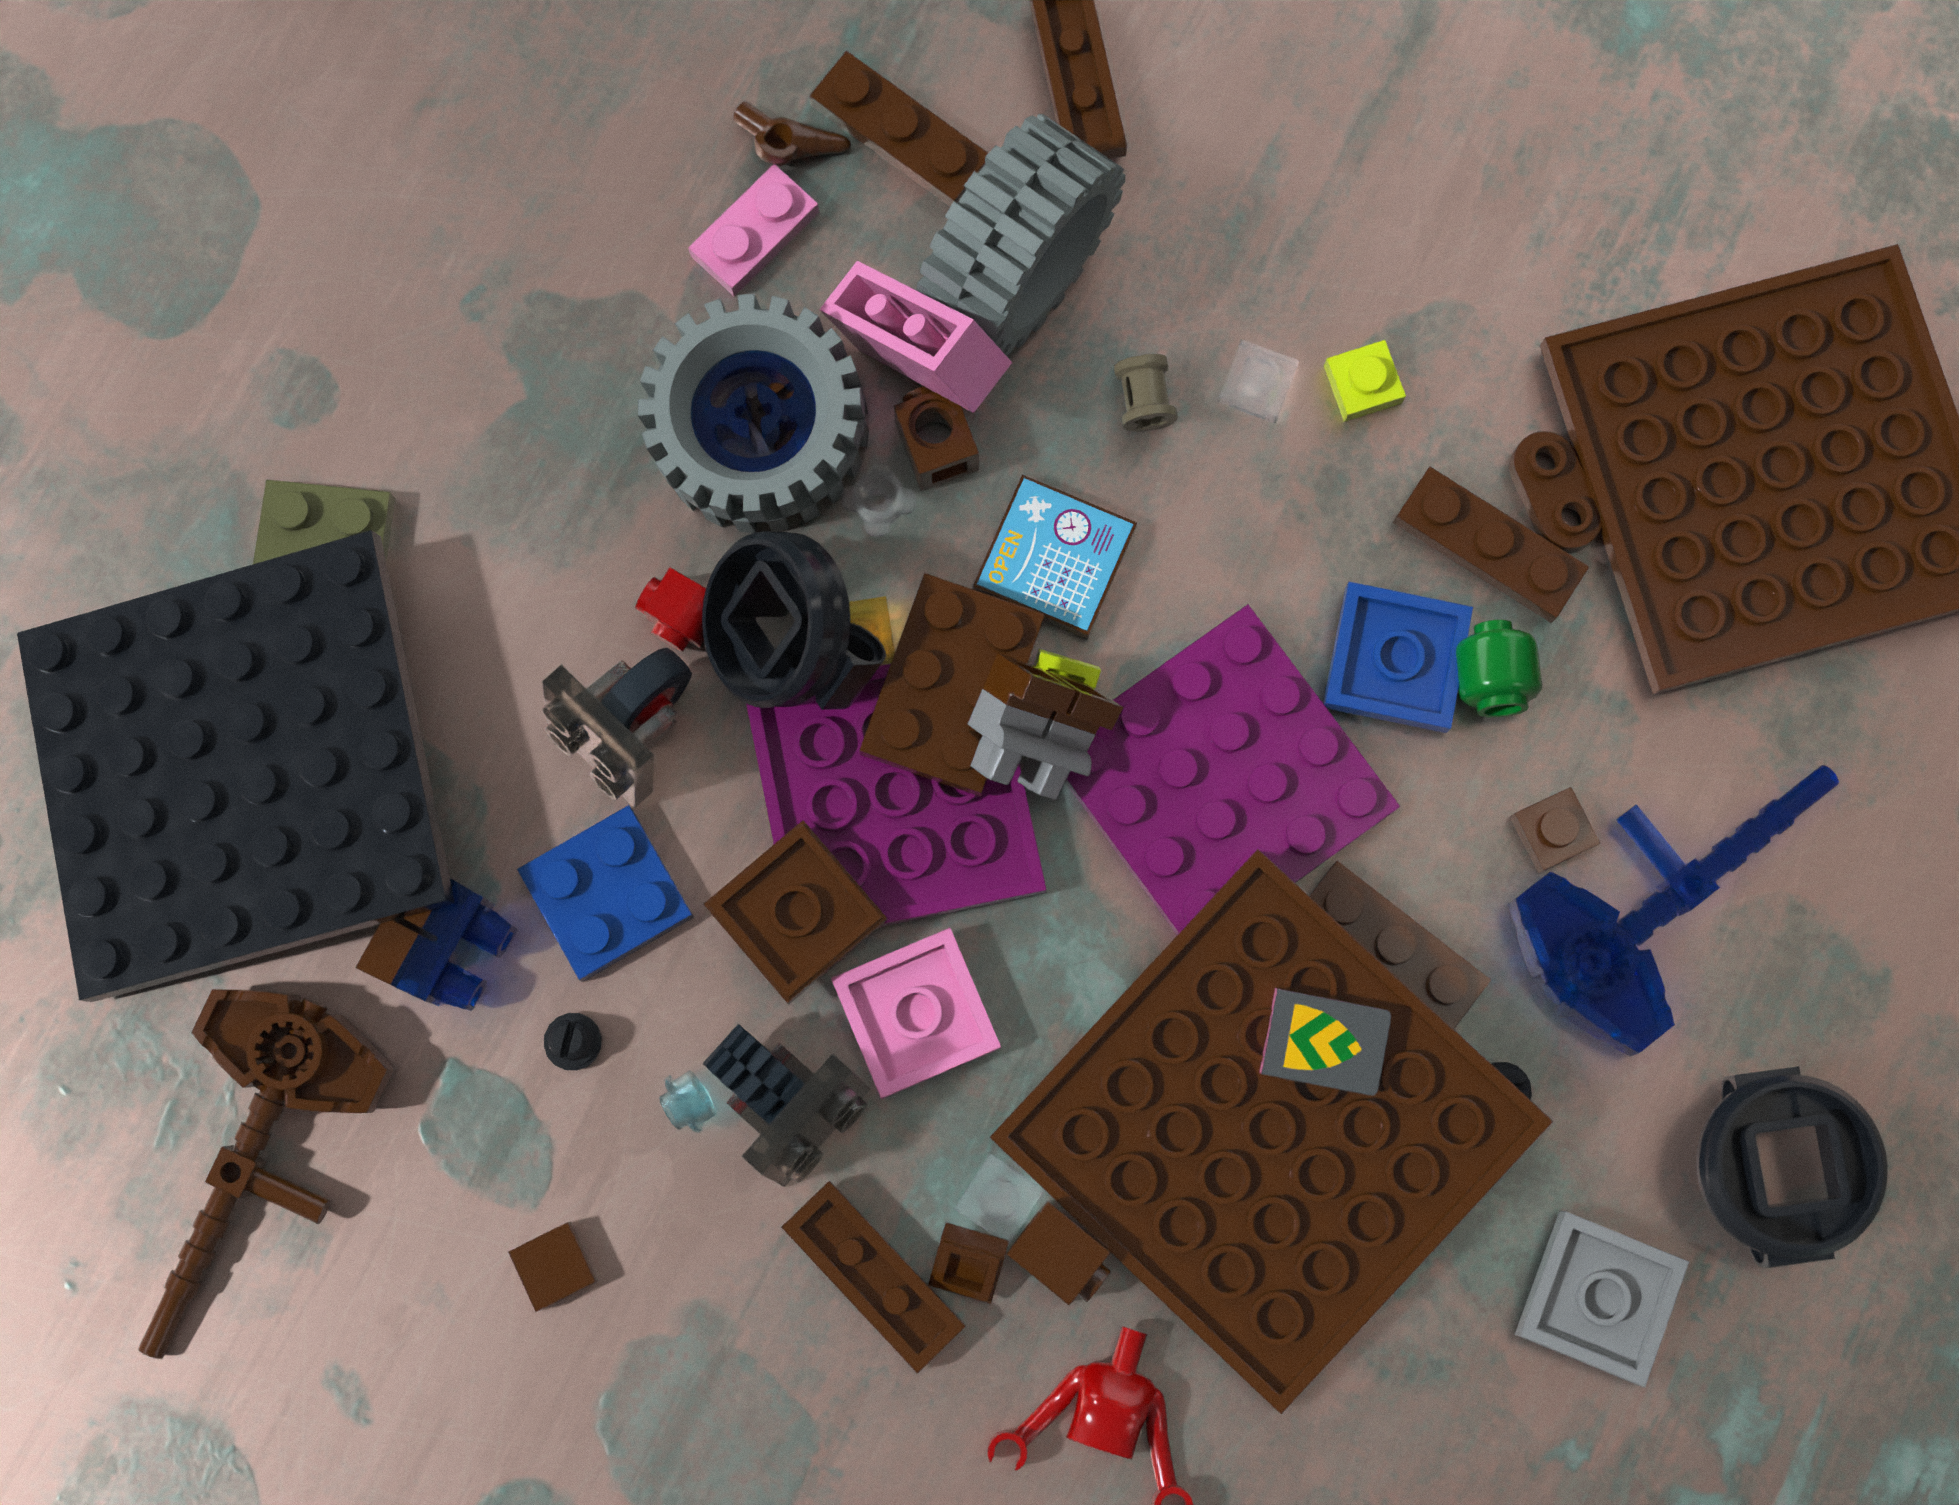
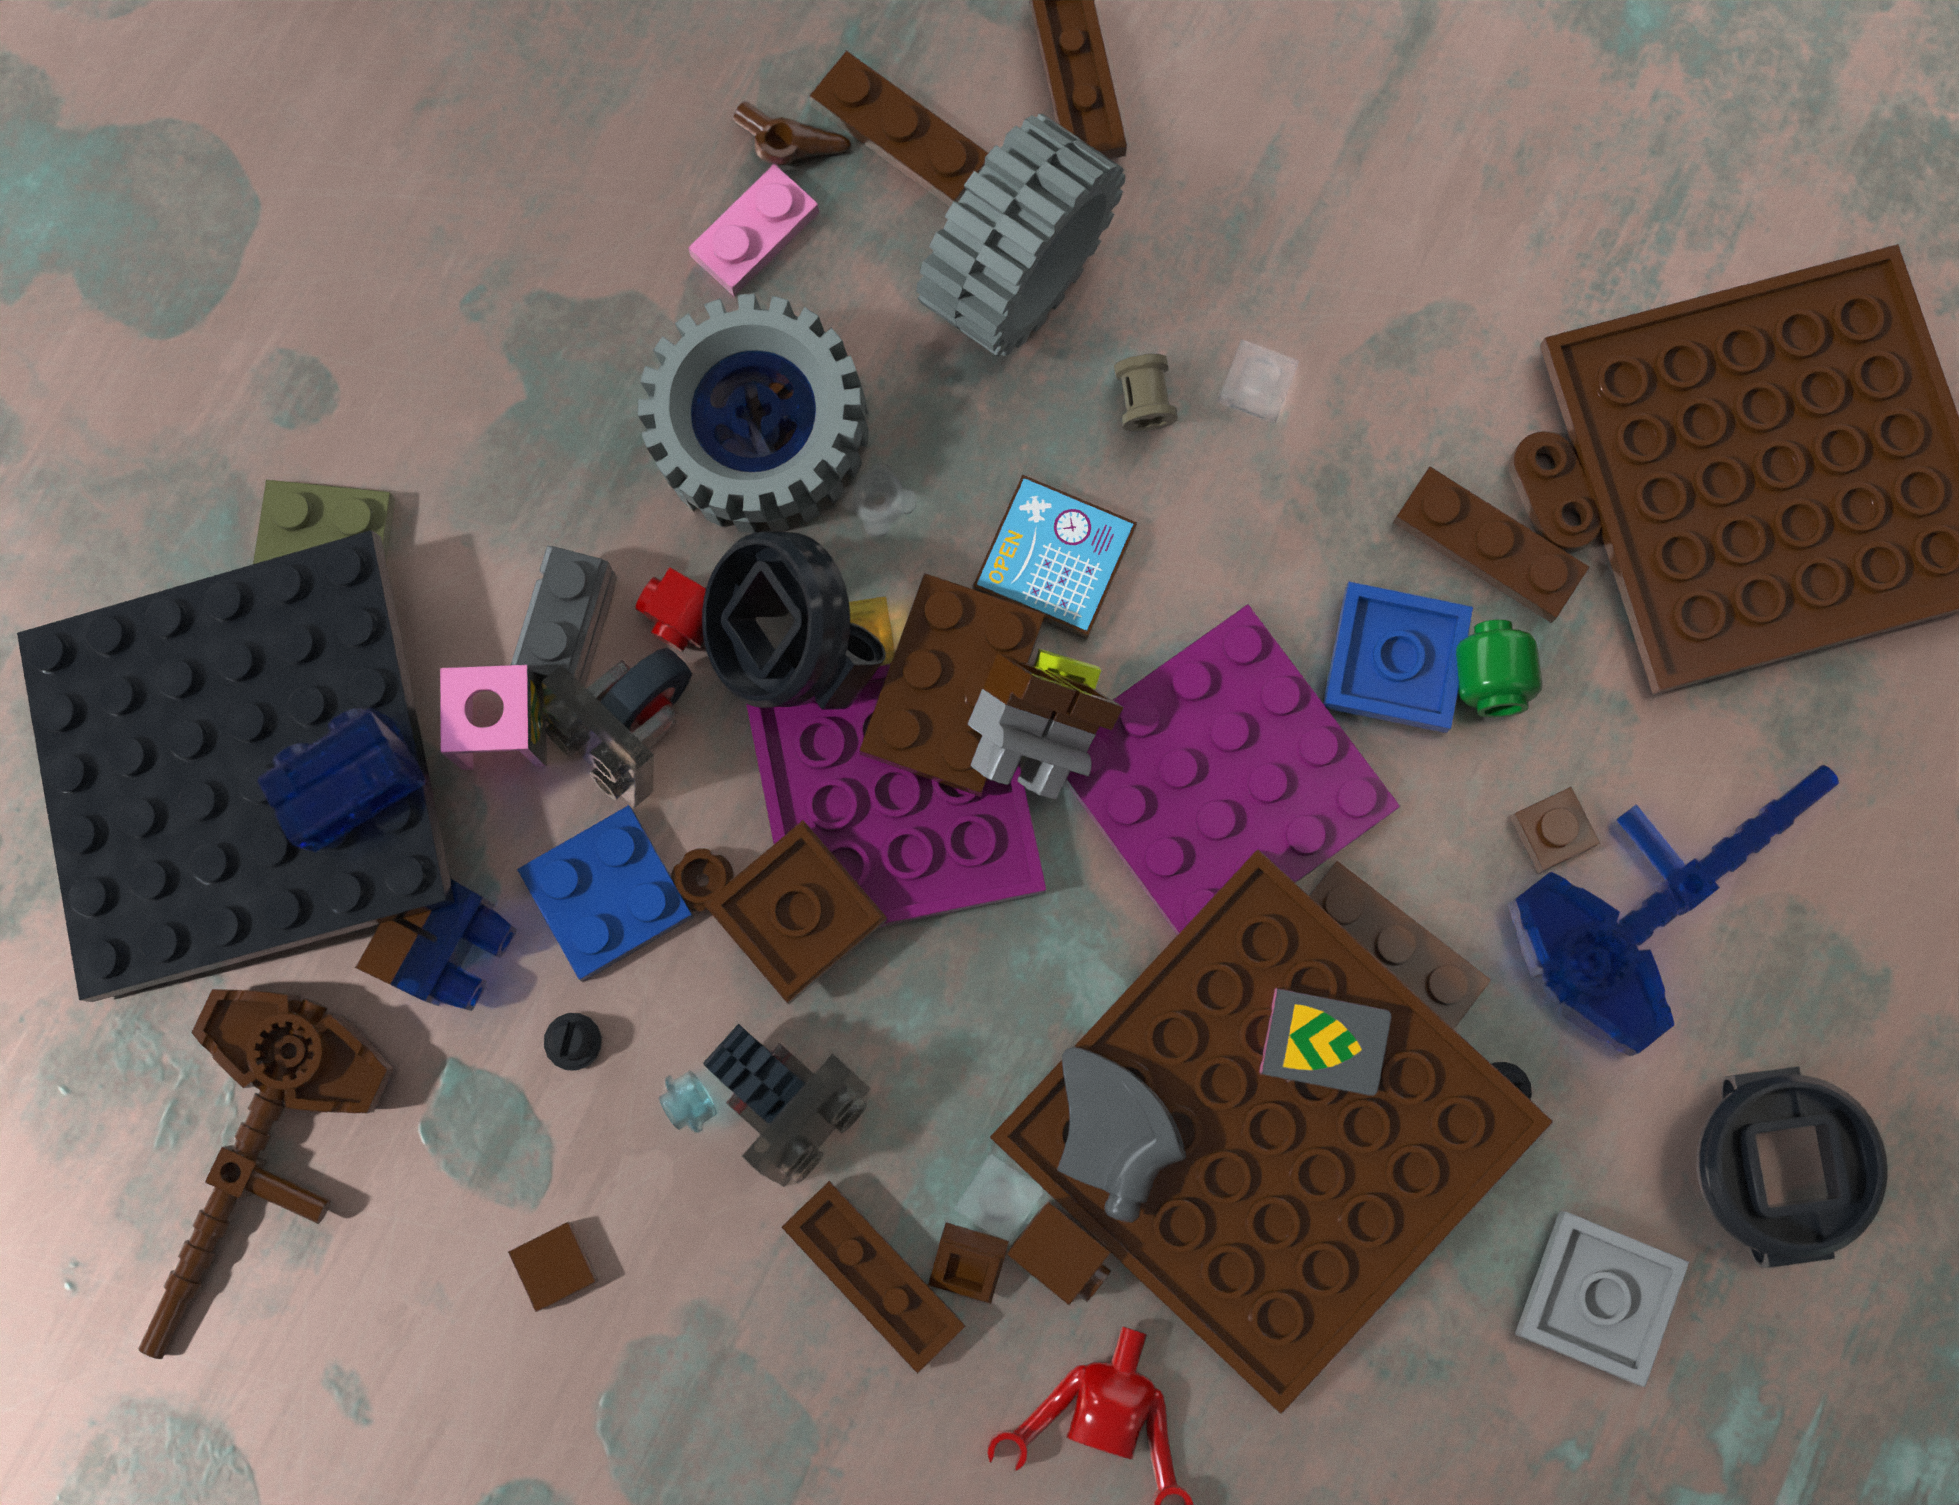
bright pink brick [819,261,1012,413] -> none
bright pink plate [831,928,1001,1099] -> none
reddish brown brick [894,386,979,491] -> none
neon yellow plate [1324,340,1406,422] -> none
none -> clear blue brick [257,707,426,852]
none -> bright pink piece [440,665,547,770]
none -> dark grey brick [511,545,618,696]
none -> reddish brown plate [671,848,734,912]
none -> dark grey arm [1057,1047,1186,1223]

